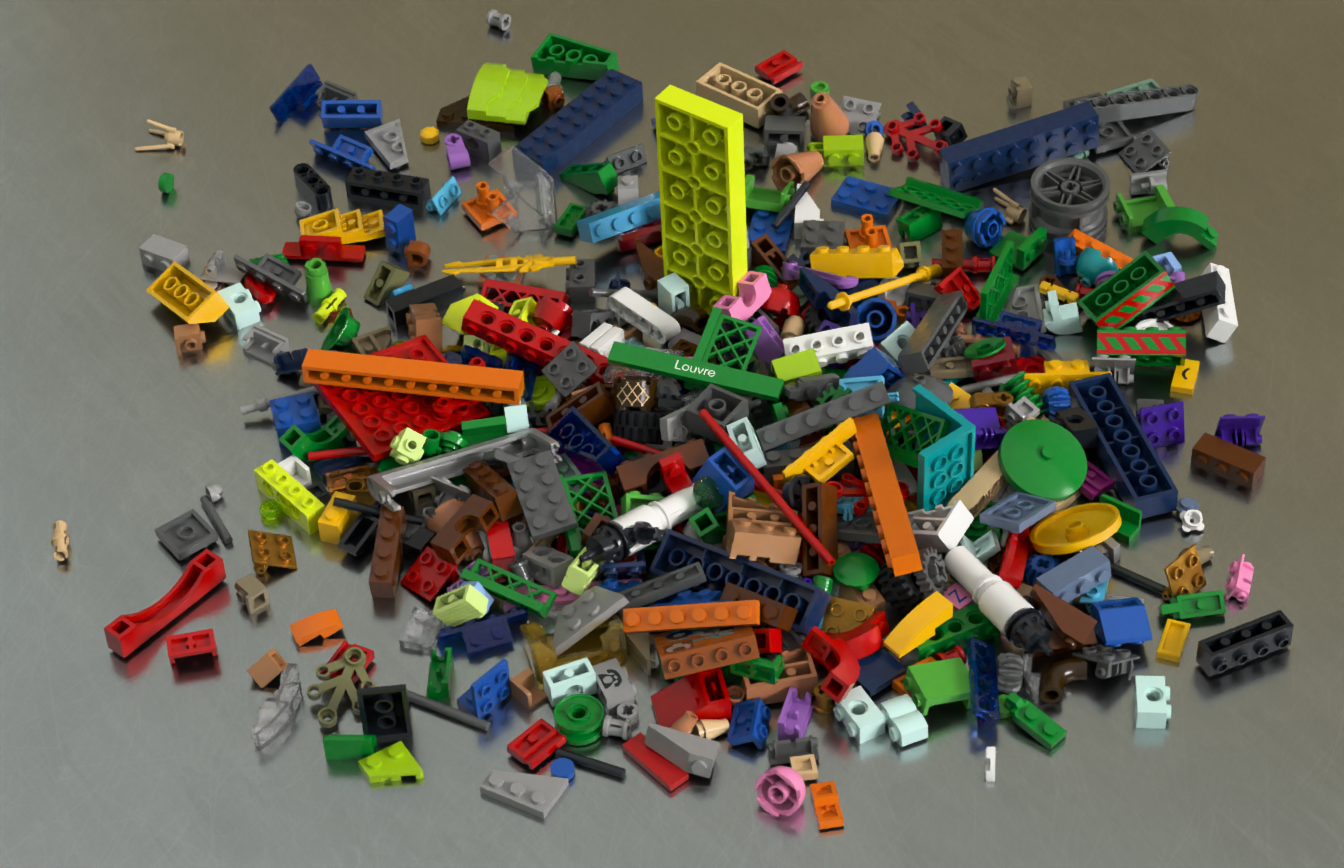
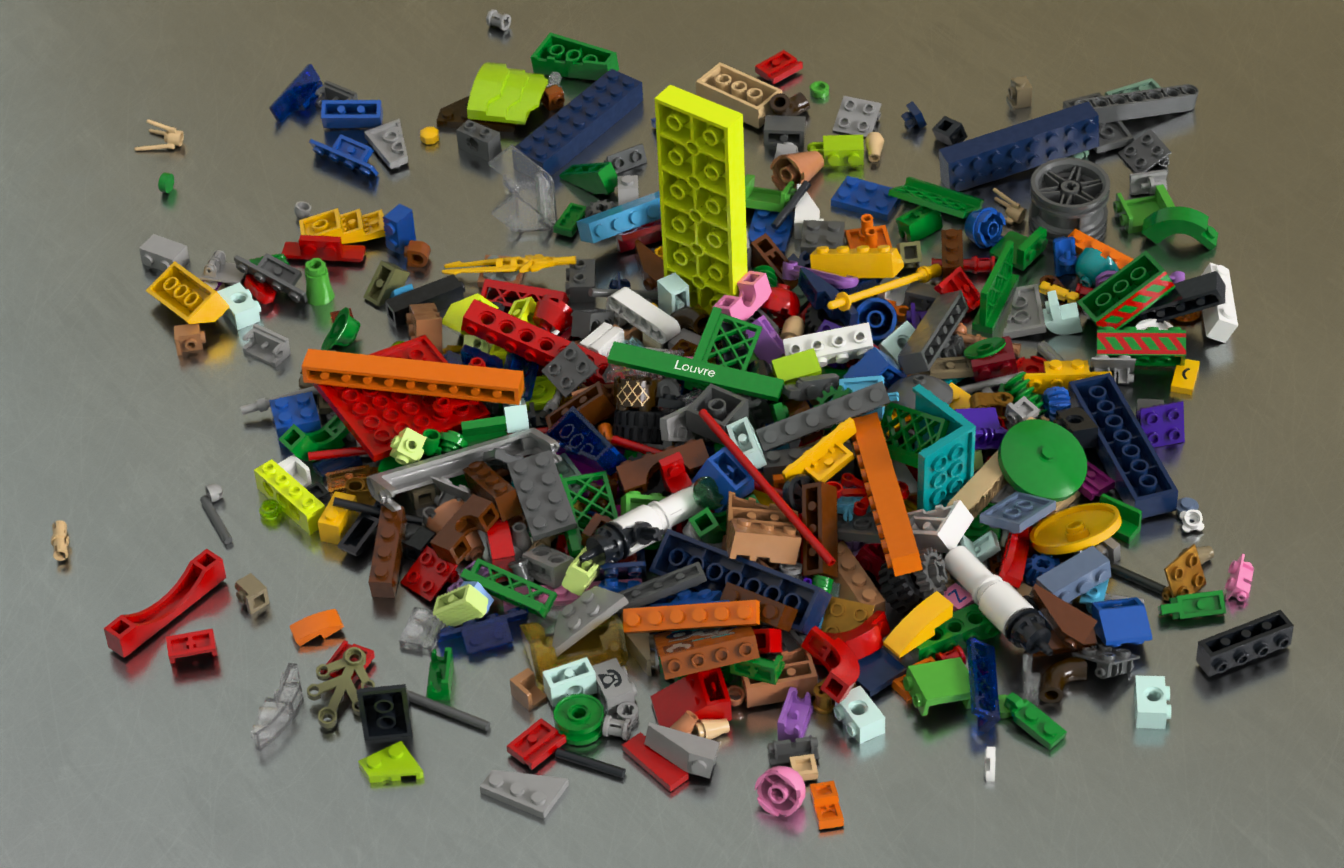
dark grey plate [155,509,218,561] -> none
medium nougat panel [247,648,289,688] -> none
pearl gold hinge [248,530,297,574] -> none
dark blue hinge [274,348,308,375] -> none
black beam [293,163,333,211] -> none
neon yellow pin [313,288,346,324] -> none
green panel [323,735,377,760] -> none
black brick [345,167,431,209] -> none
dark tan wing [351,326,391,355] -> none
medium azure hinge [426,176,462,216] -> none
medium lavender piece [444,133,470,170] -> none
blue bracket [457,658,511,718] -> none
orange plate [462,181,517,231] -> none
blue tile [550,758,575,781] -> none
blue bracket [727,697,771,749] -> none
dark grey plate [744,145,770,170] -> none
nougat cone [810,92,849,142] -> none
green dish [833,552,880,591] -> none
blue plate [864,120,884,136] -> none
light aqua brick [880,694,928,747] -> none
red plant [883,112,949,162] -> none
clear blue bracket [972,310,1056,351] -> none
dark grey gear [994,652,1023,694] -> none
light blue bracket [1153,252,1182,276] -> none
yellow tile [1156,618,1191,663] -> none
reddish brown brick [1191,433,1266,490] -> none
dark purple hinge [1214,413,1265,446] -> none

